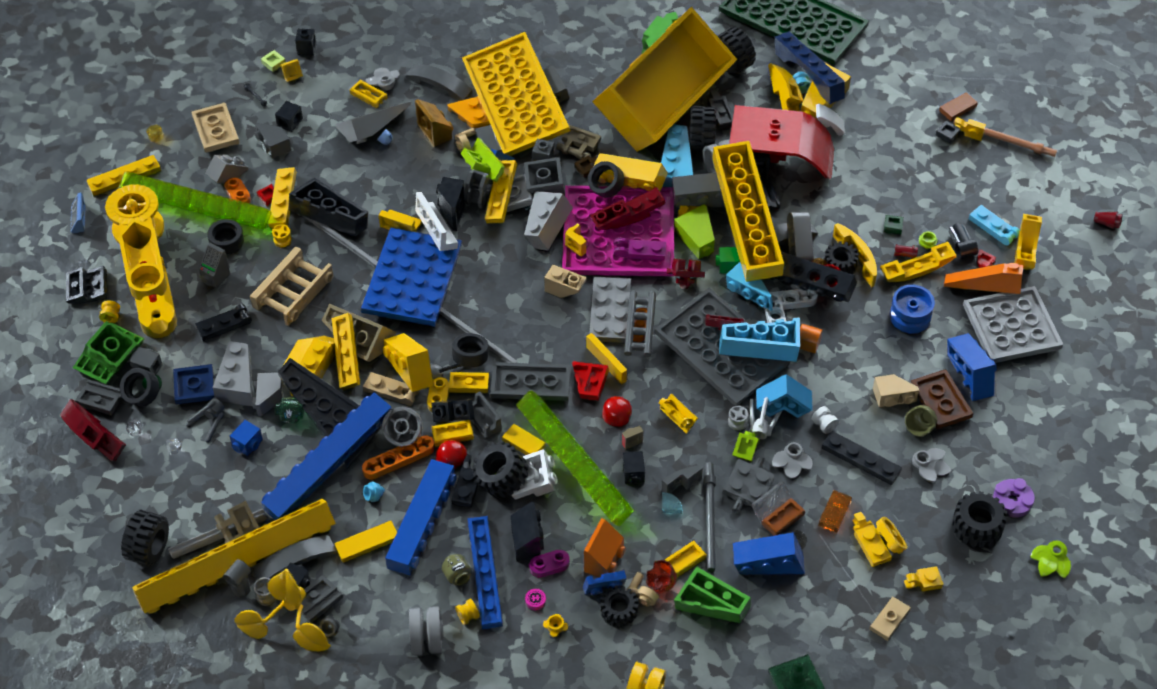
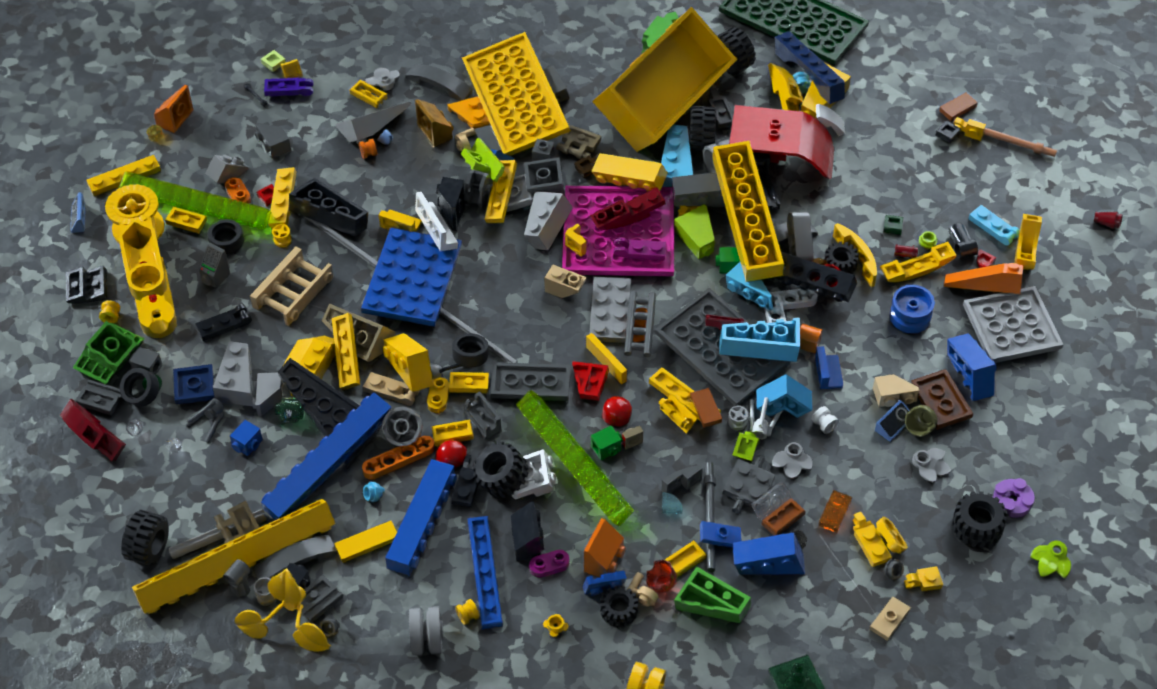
tan plate [191,103,240,153] -> none
black brick [275,101,303,132] -> none
black brick [295,28,317,56] -> none
black slope [431,399,474,422] -> none
olive head [442,554,472,585] -> none
yellow tile [502,424,546,455] -> none
dark pink tile [525,589,546,611] -> none
black tyre [588,161,624,198] -> none
black brick [622,451,645,484] -> none
dark red hips [666,259,705,289] -> none
black plate [821,431,902,486] -> none
none -> orange slope [154,85,194,133]
none -> yellow plate [165,207,207,234]
none -> dark purple hinge [264,78,314,96]
none -> orange wheel [359,139,378,159]
none -> green brick [591,425,623,461]
none -> yellow plate [649,367,721,421]
none -> dark orange tile [690,388,722,428]
none -> blue plate [700,521,741,548]
none -> blue panel [815,346,843,389]
none -> slope [875,400,910,442]
none -> dark grey plate [885,559,904,579]

